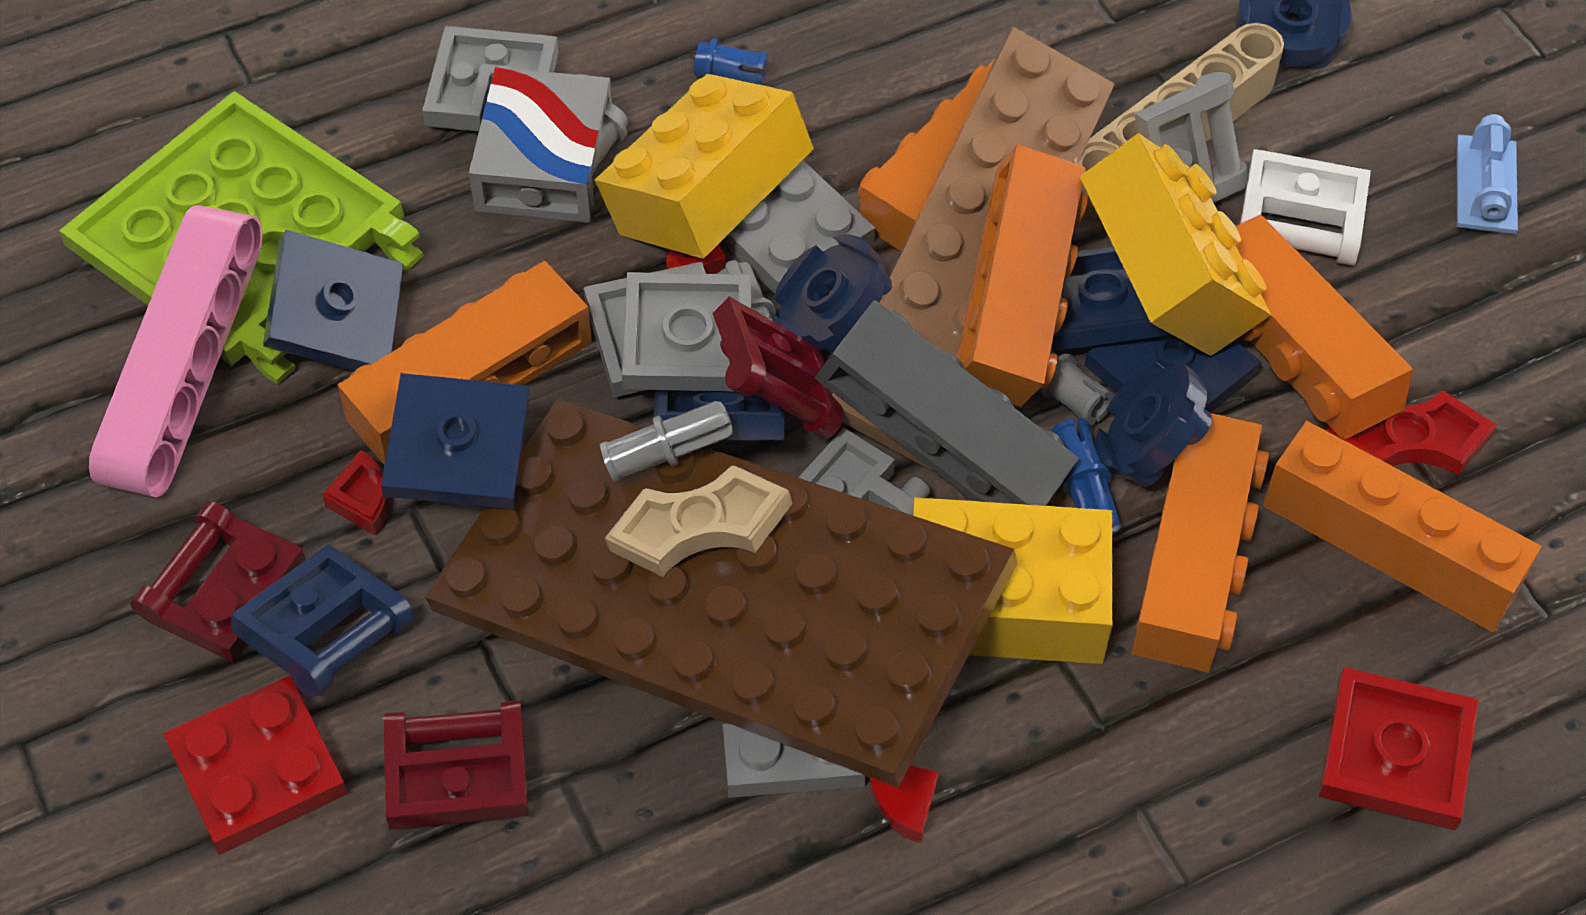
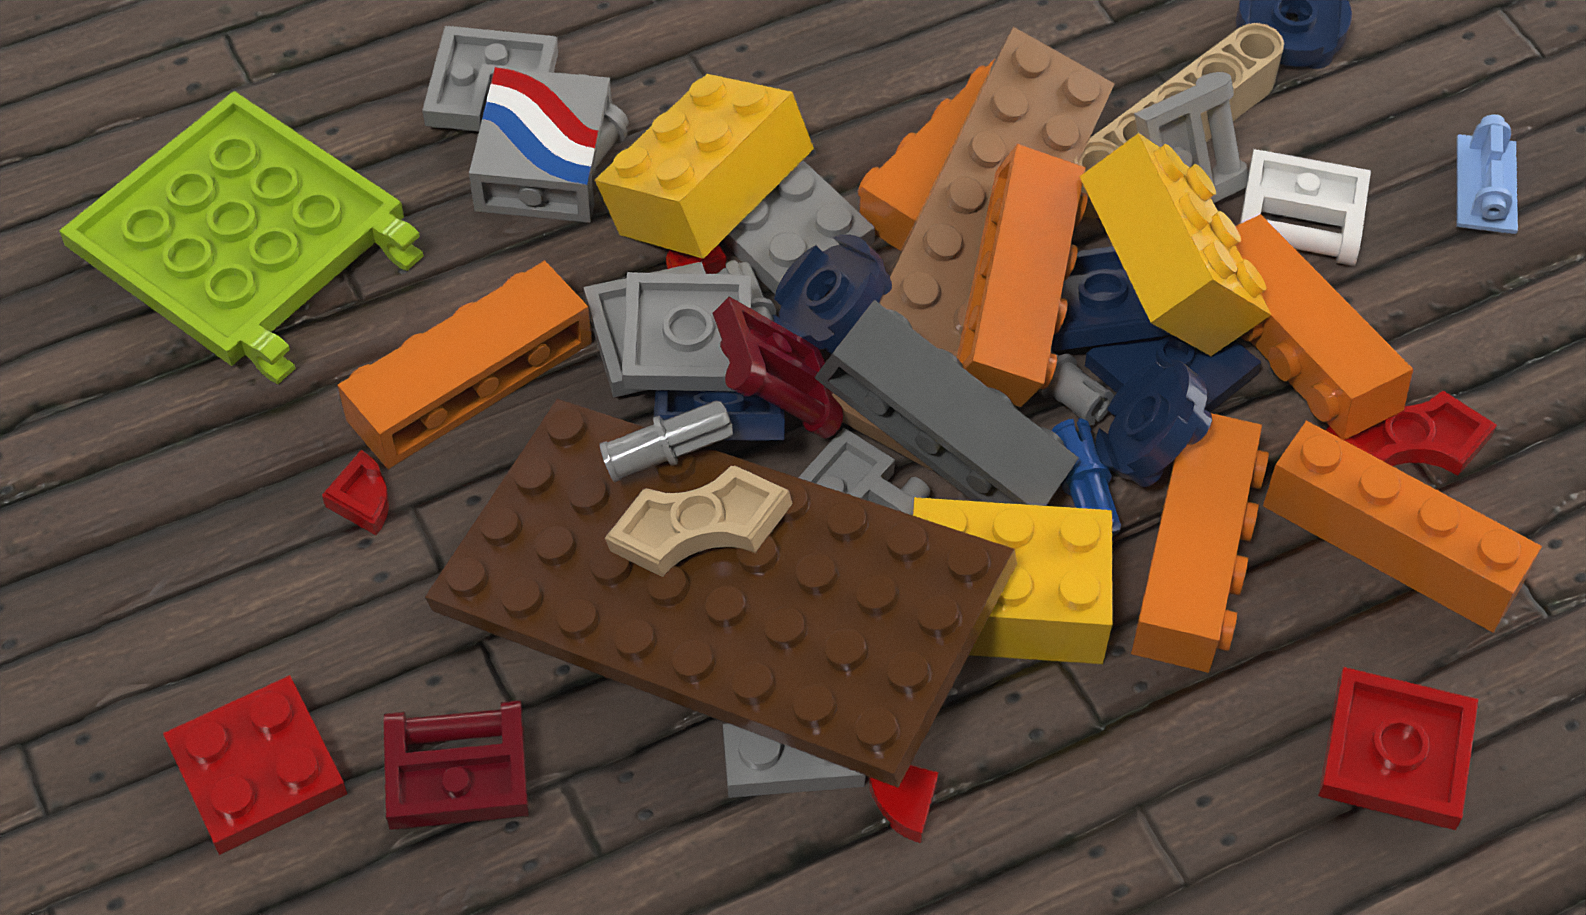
bright pink beam [89,205,262,498] -> none
dark red plate [130,501,306,663] -> none
dark blue plate [231,544,414,698] -> none
plate [263,230,403,371] -> none
dark blue plate [381,373,530,509] -> none
blue pin [694,38,768,85] -> none

